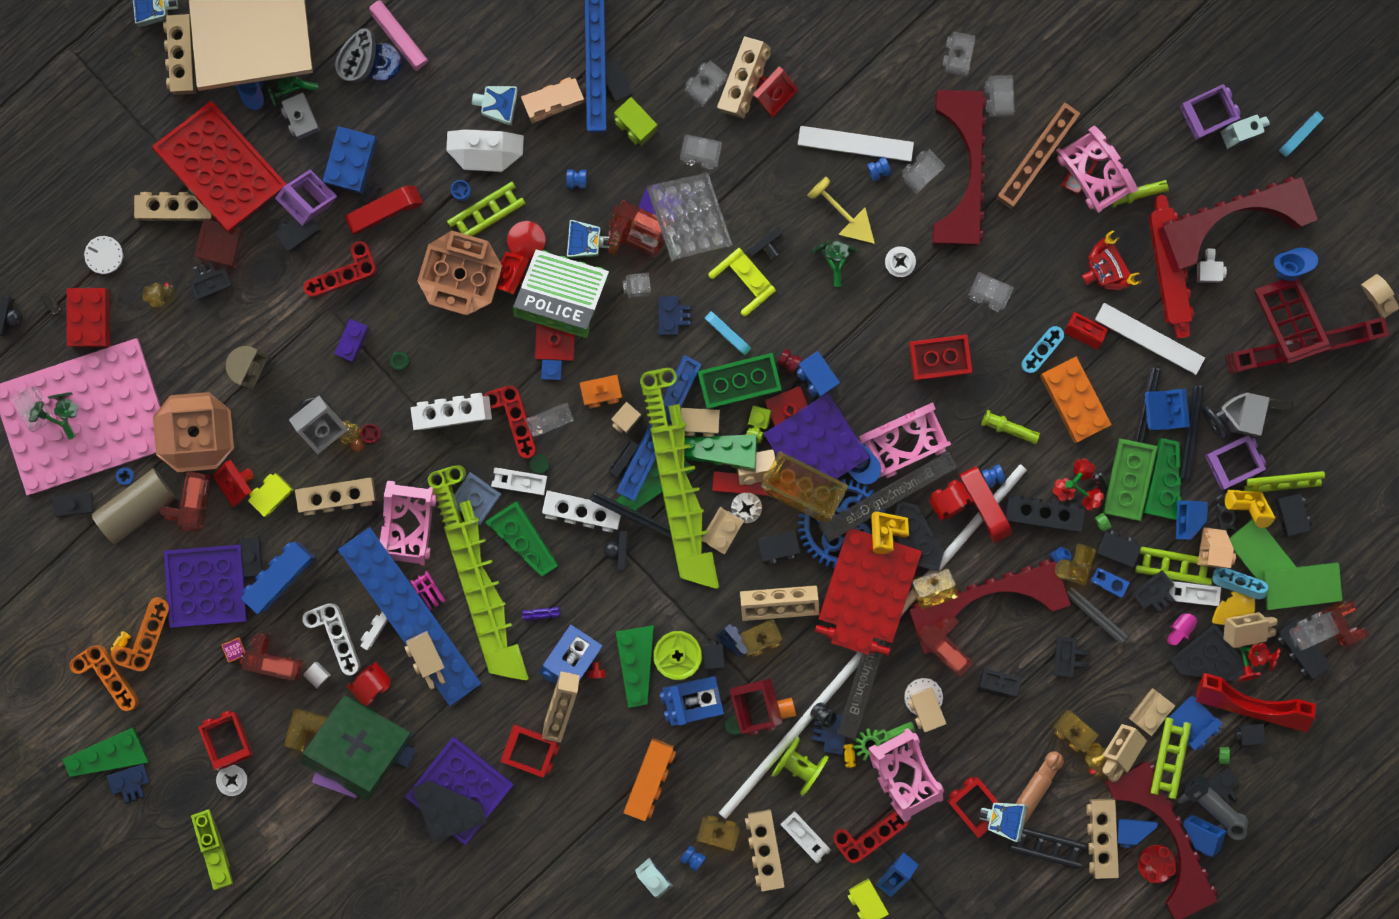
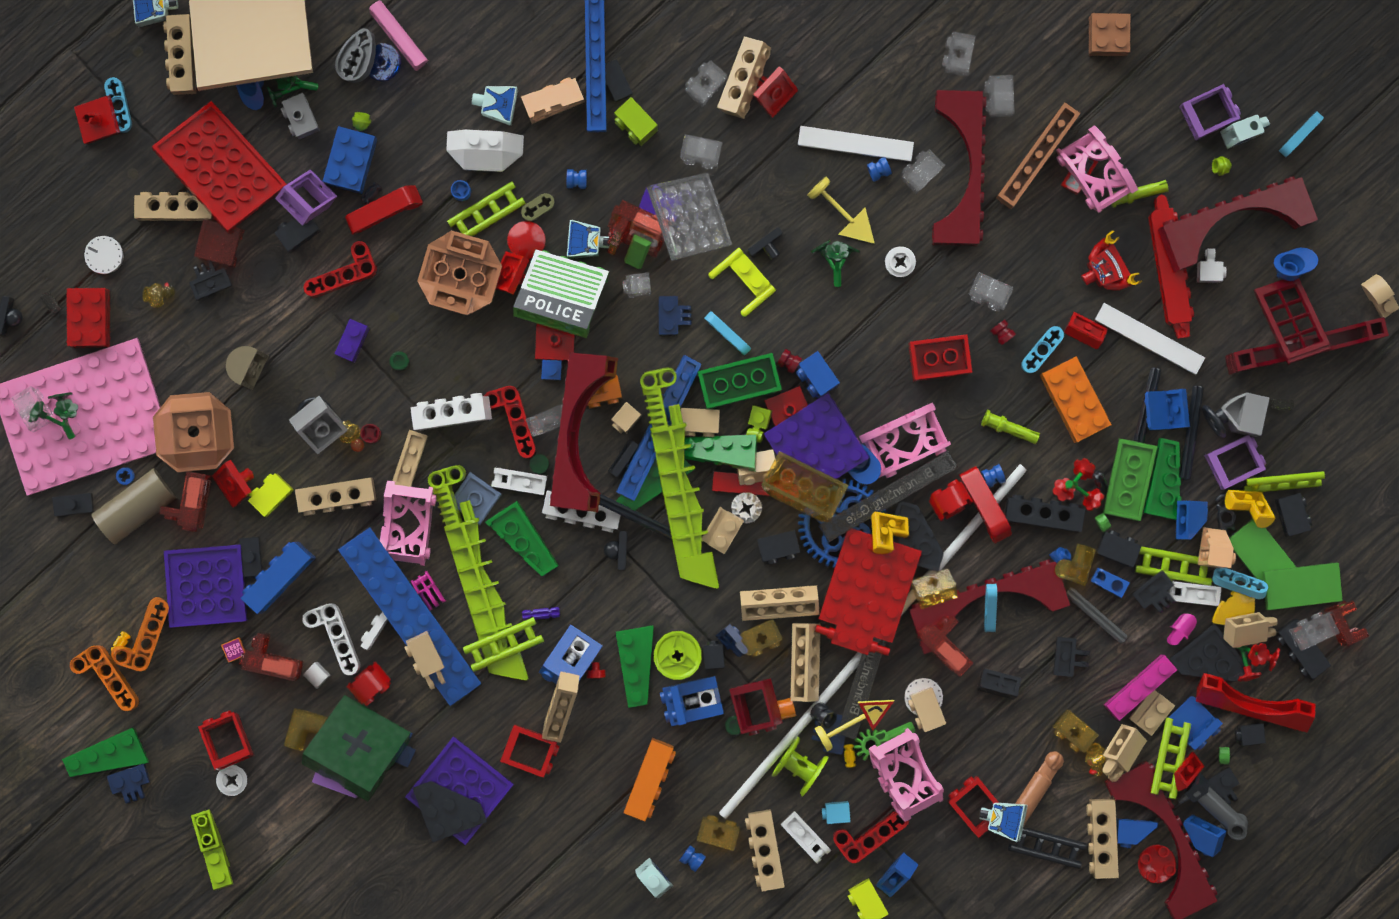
none -> red tile [74,96,120,144]
none -> medium azure beam [104,77,132,133]
none -> lime plate [352,112,371,131]
none -> tan tile [393,430,428,487]
none -> lime bar [463,617,544,672]
none -> olive beam [521,193,555,222]
none -> dark red arch [550,352,618,512]
none -> bright green tile [624,234,652,269]
none -> tan brick [791,623,821,702]
none -> light yellow piece [814,700,894,752]
none -> medium azure brick [822,801,850,824]
none -> medium azure beam [984,584,997,632]
none -> dark red wheel [990,319,1016,346]
none -> nougat brick [1089,13,1130,56]
none -> dark pink brick [1104,655,1177,721]
none -> red slope [1174,752,1205,791]
none -> lime plate [1212,156,1232,176]

